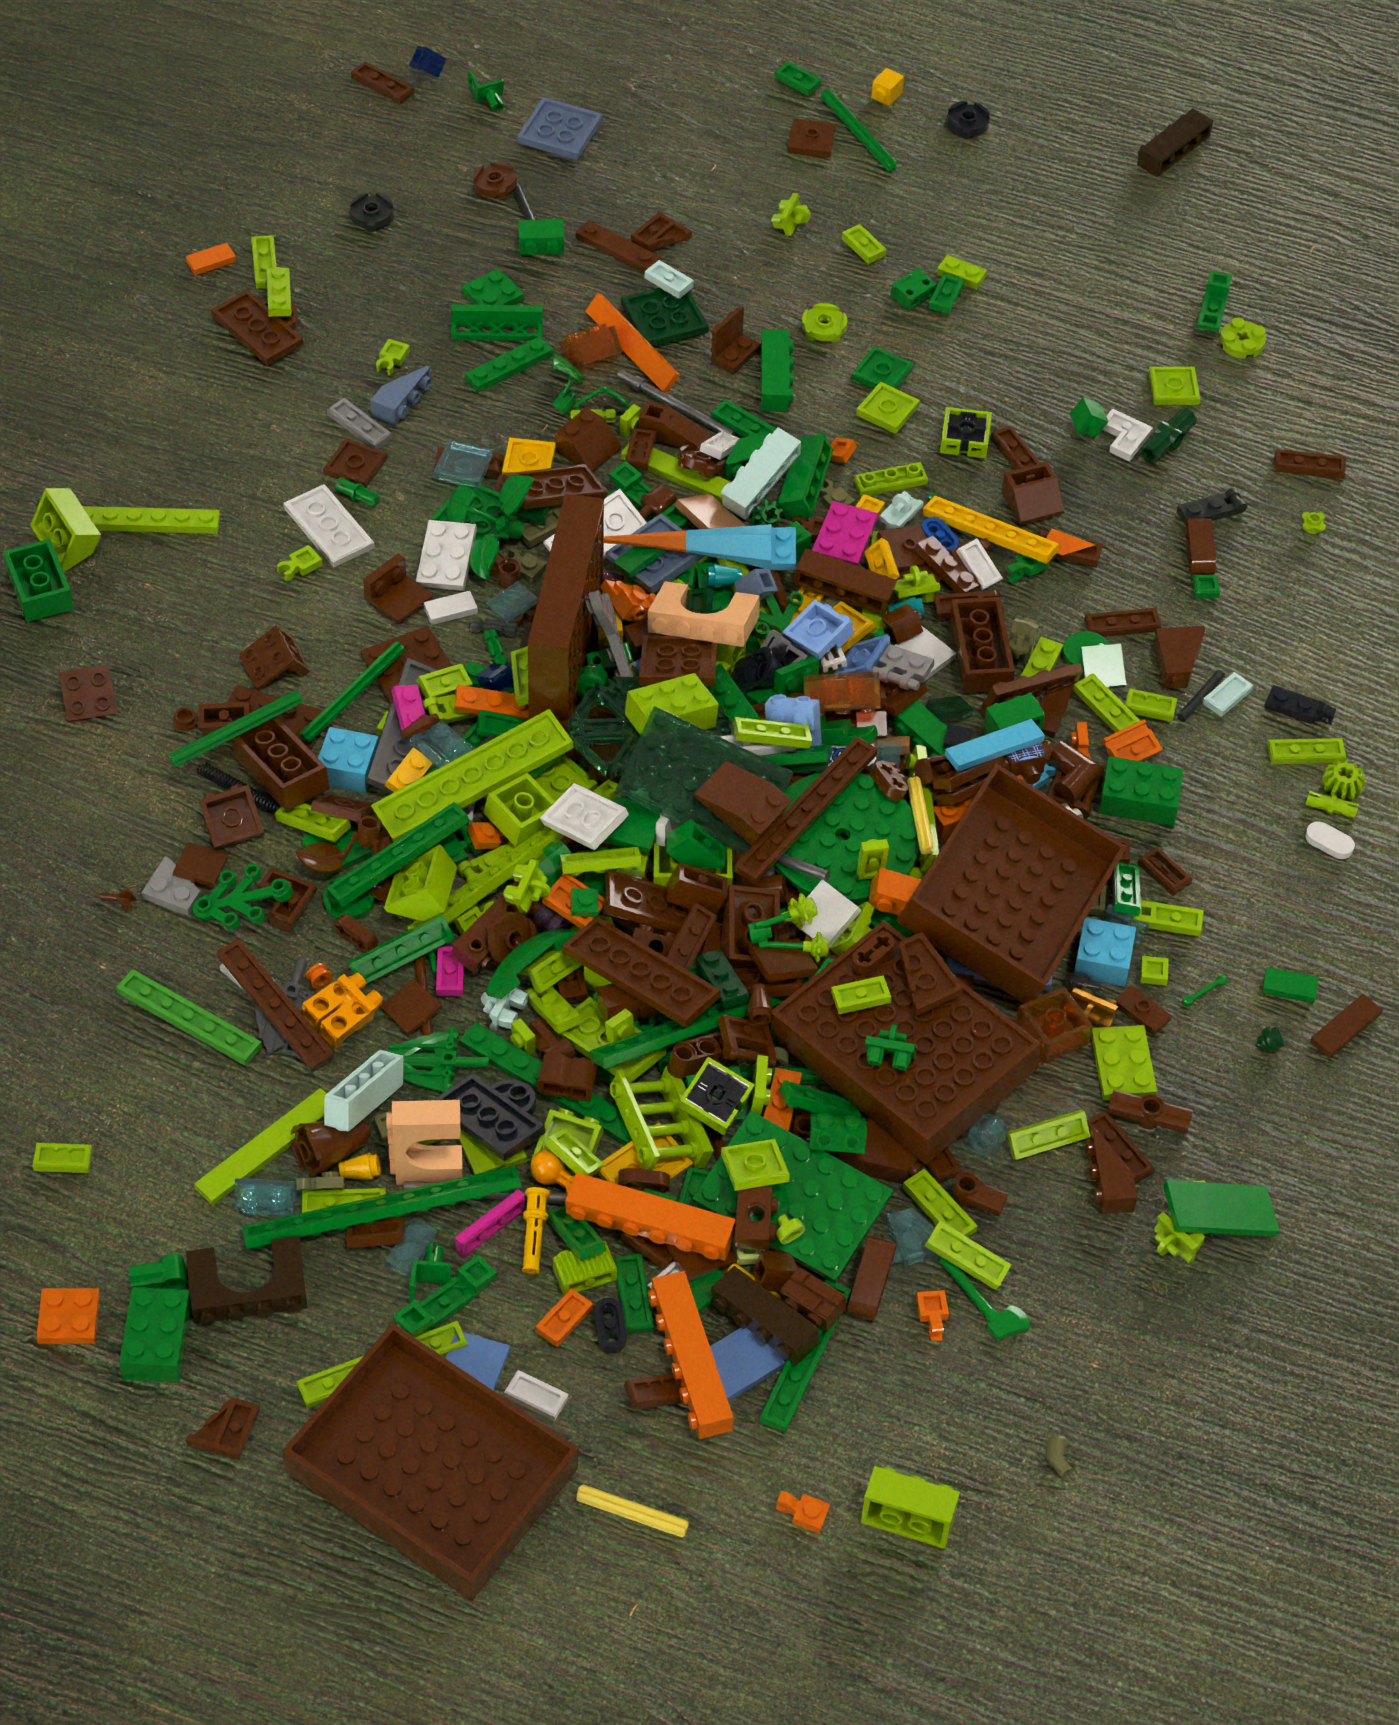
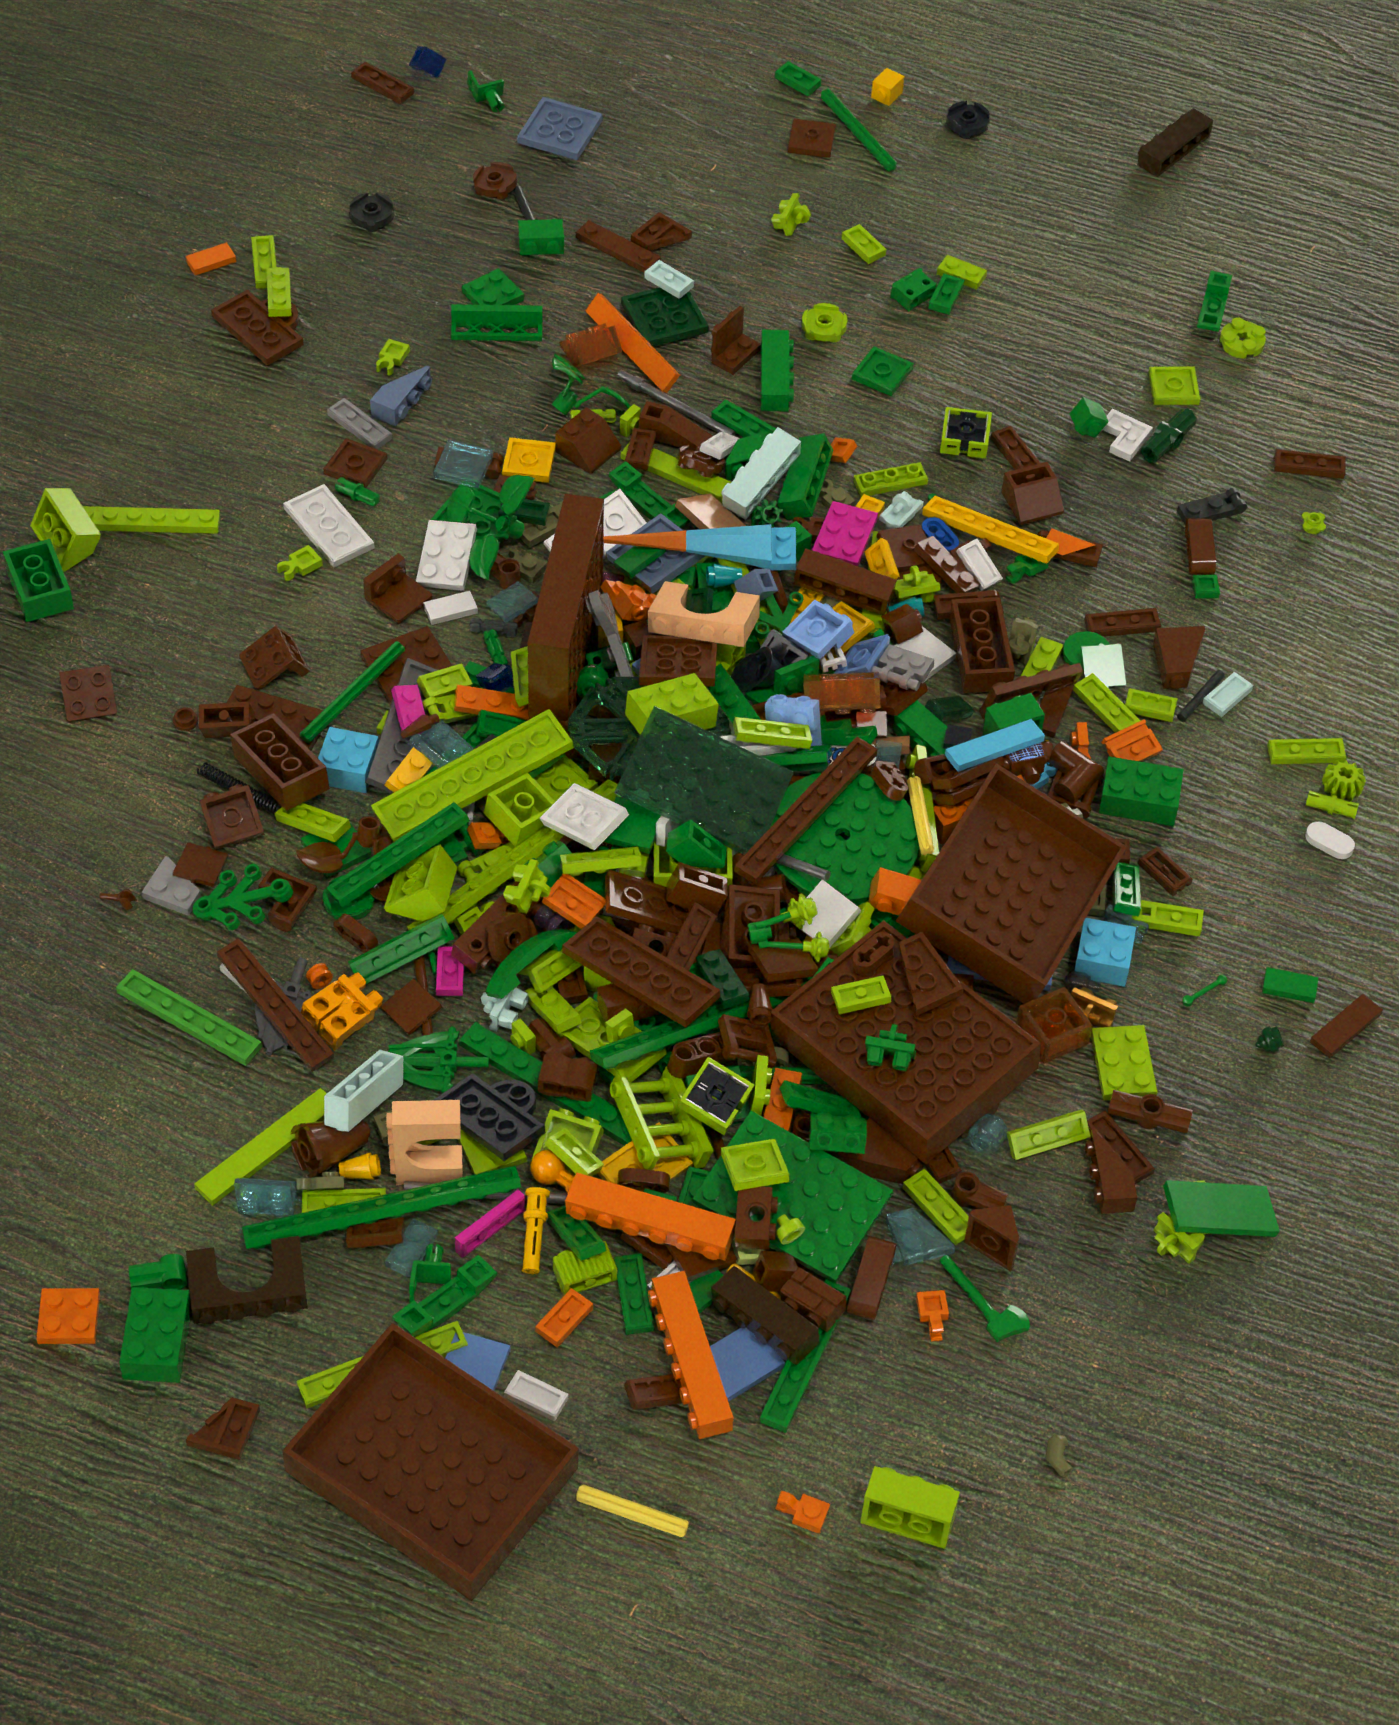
lime plate [33,1143,93,1173] -> none
green axle [168,691,303,767] -> none
reddish brown tile [311,793,374,822] -> none
green plate [465,336,553,393] -> none
reddish brown tile [502,464,608,509] -> none
green plate [570,888,599,917] -> none
black plate [594,1298,626,1353] -> none
reddish brown piece [638,484,677,519] -> none
reddish brown slope [694,761,792,846] -> none
lime plate [856,382,920,434] -> none
lime plate [856,839,889,880] -> none
lime plate [924,1220,1011,1290] -> none
reddish brown plate [1115,985,1172,1036] -> none
lime plate [1140,956,1169,986] -> none
black hinge [1264,684,1336,725] -> none
none -> reddish brown slope [964,1205,1019,1272]

